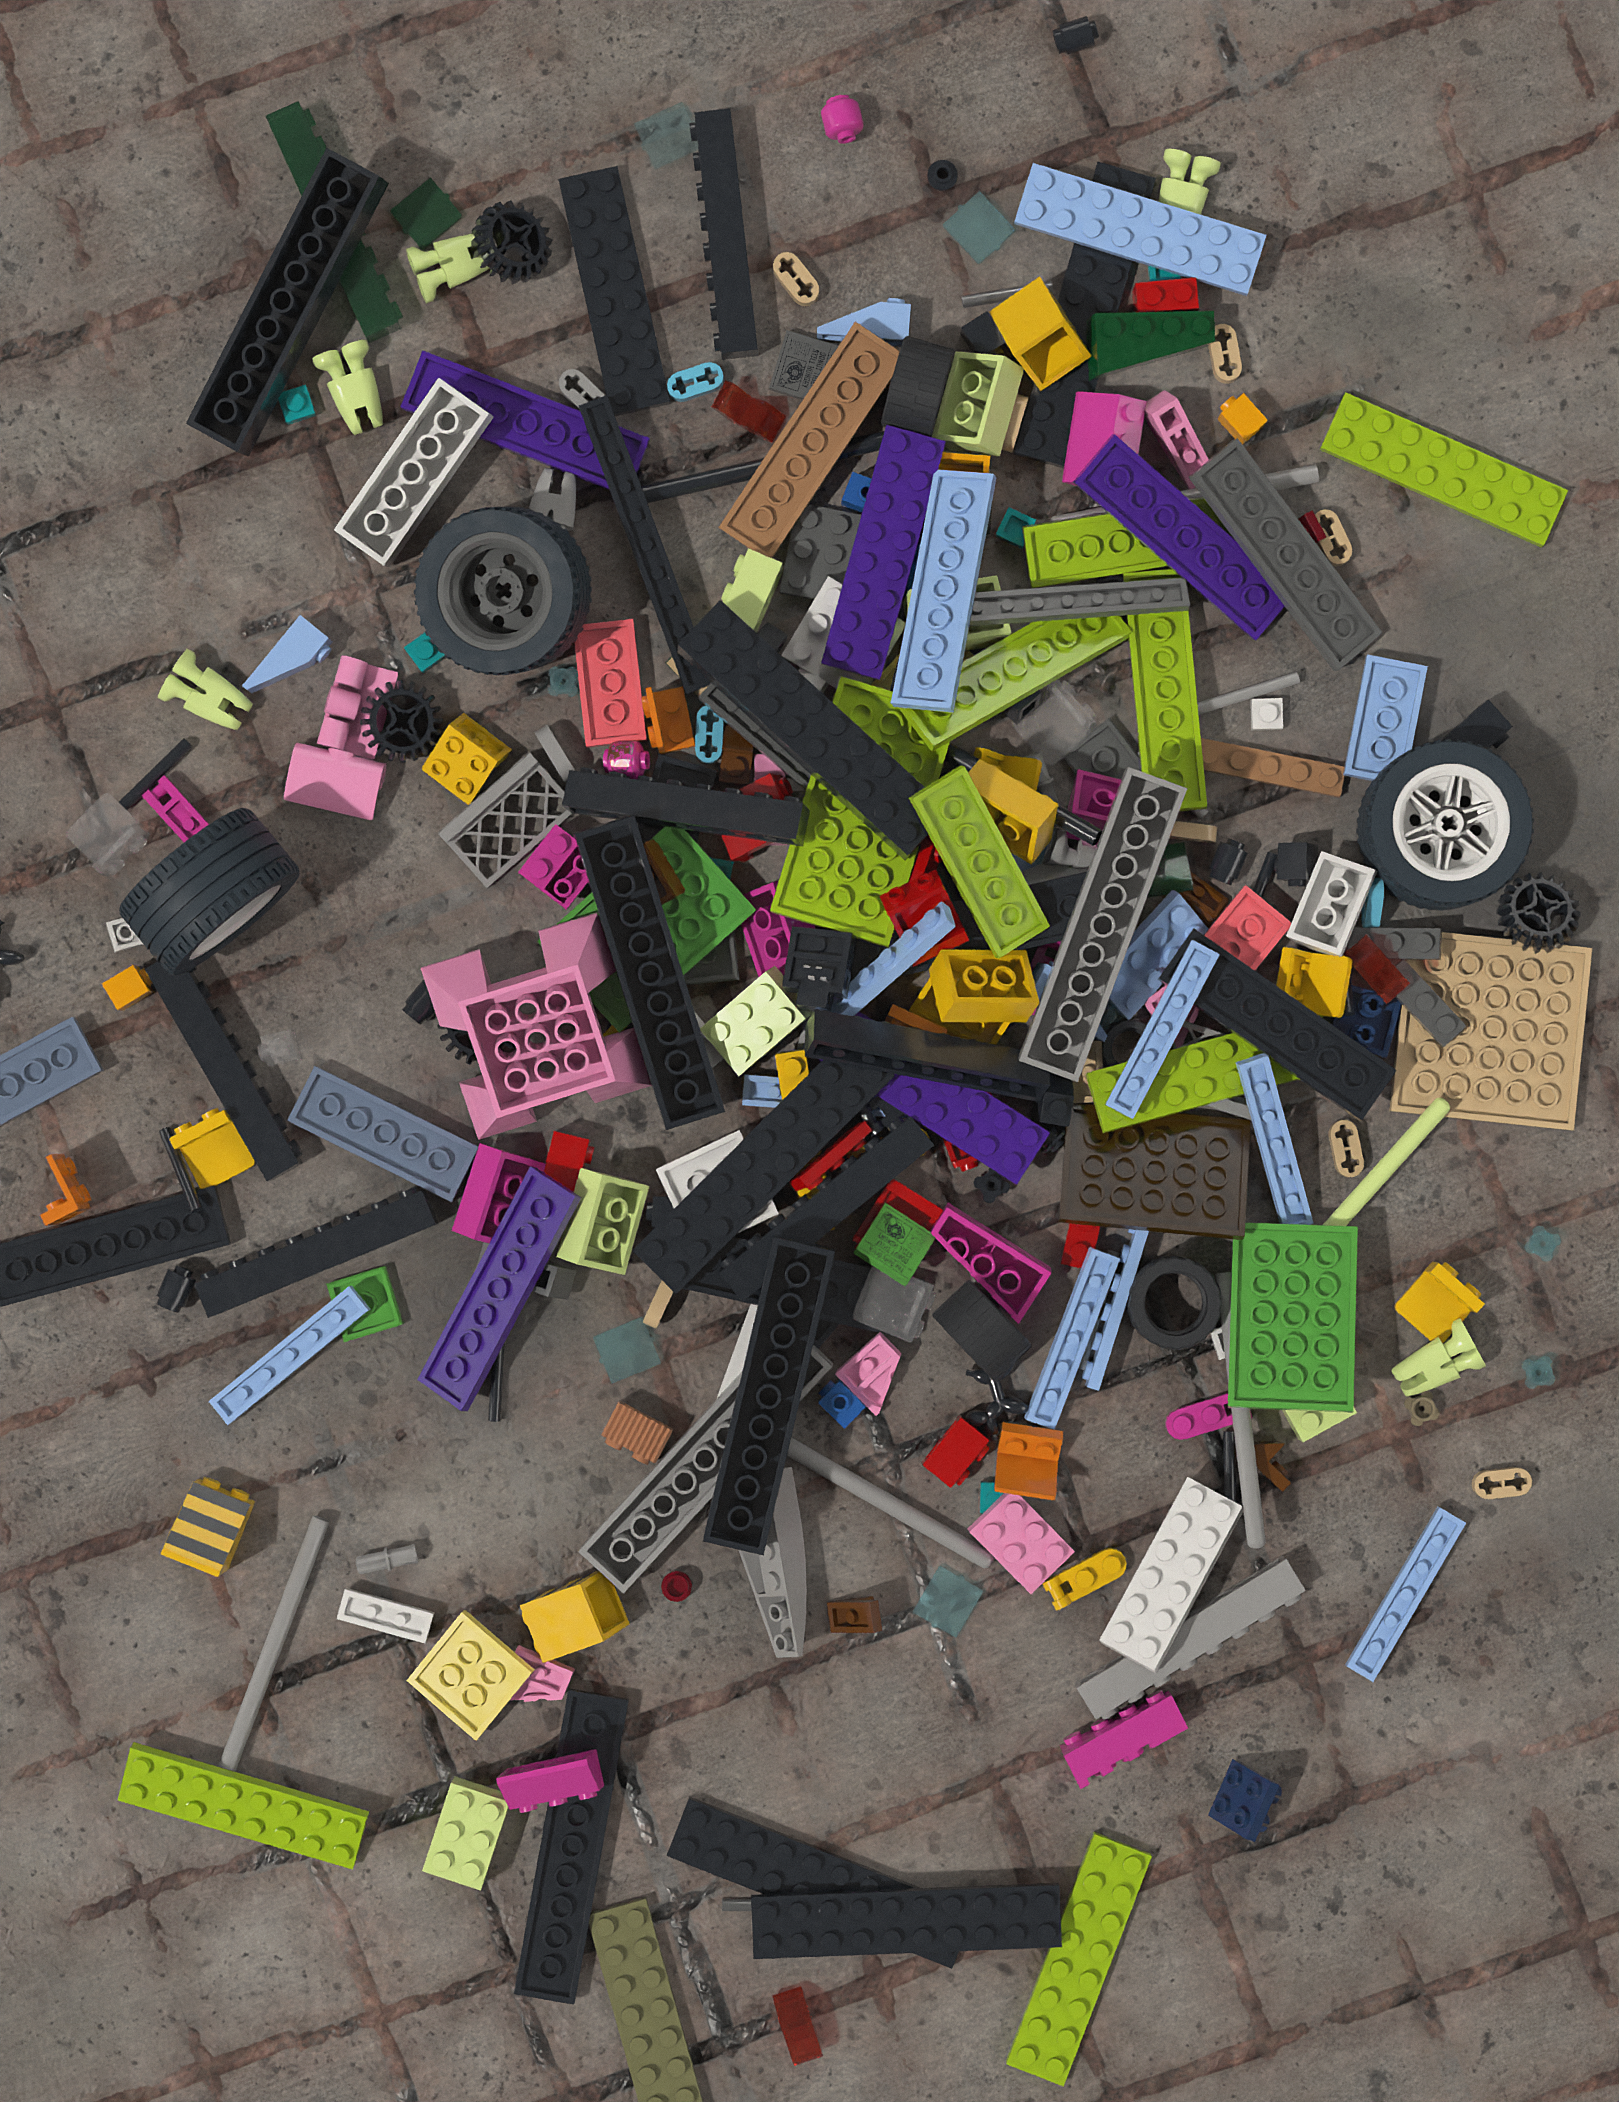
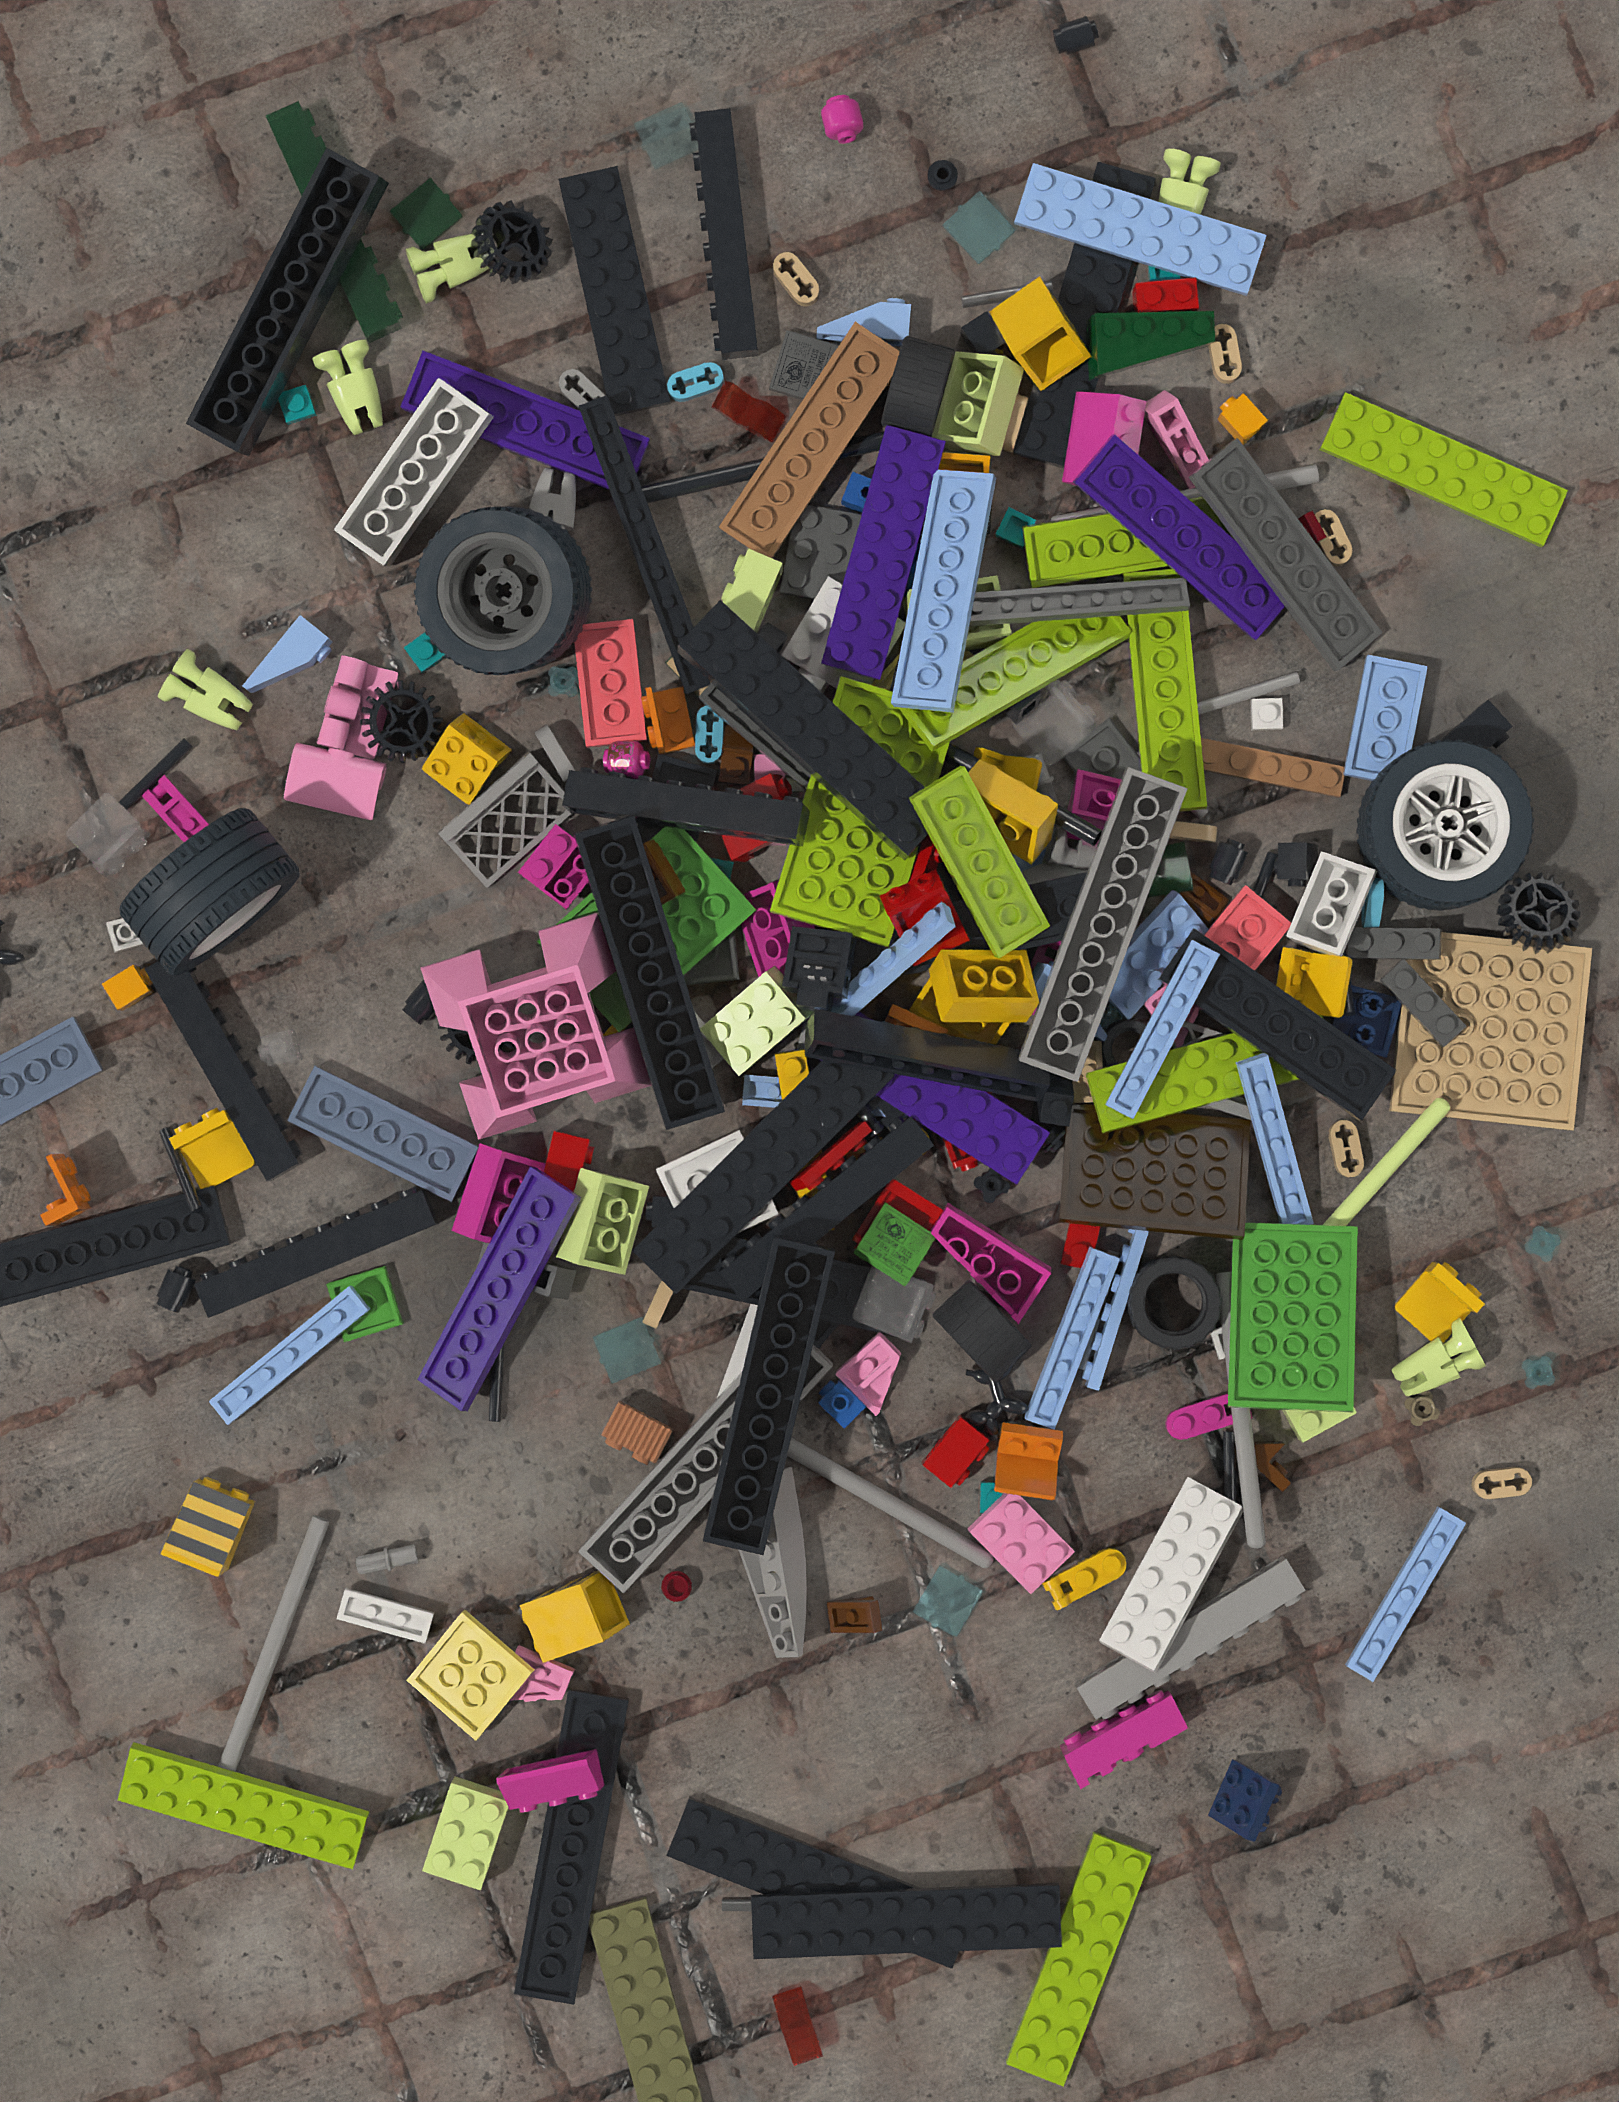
clear red slope [1343,935,1410,1004] -> none

